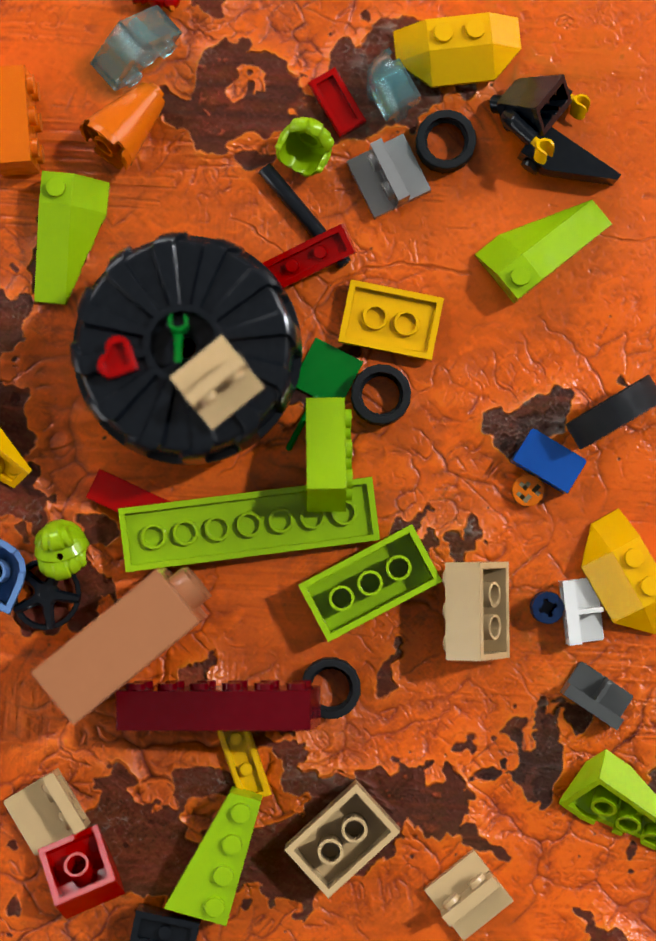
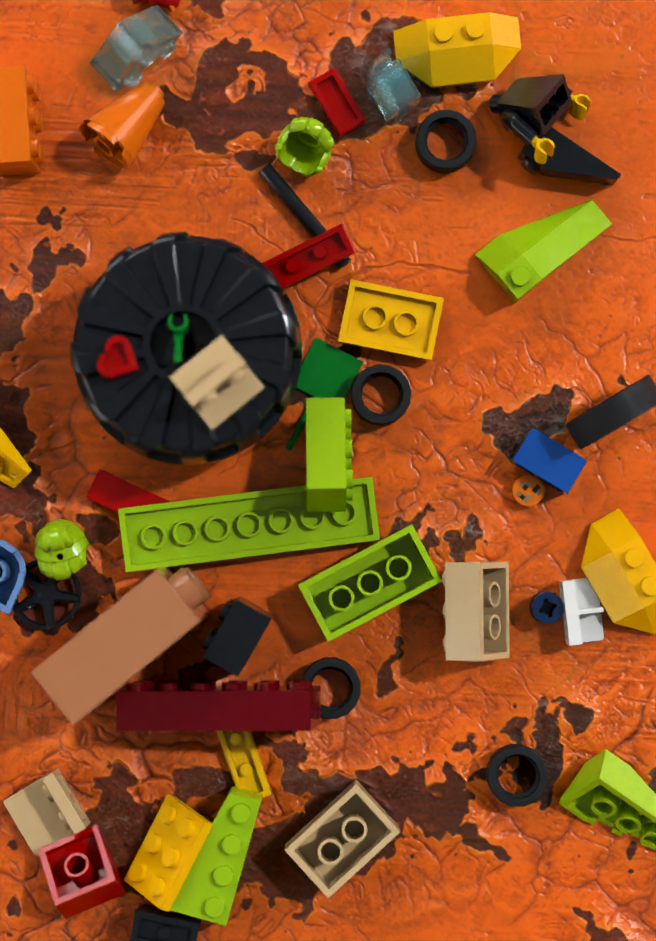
lime wedge [34,170,110,305] -> none
light grey bracket [347,134,431,220] -> none
tan bracket [423,849,514,941] -> none
dark grey panel [560,662,633,730] -> none
none -> yellow plate [124,794,213,912]
none -> black brick [202,596,273,677]
none -> black tyre [486,744,548,807]

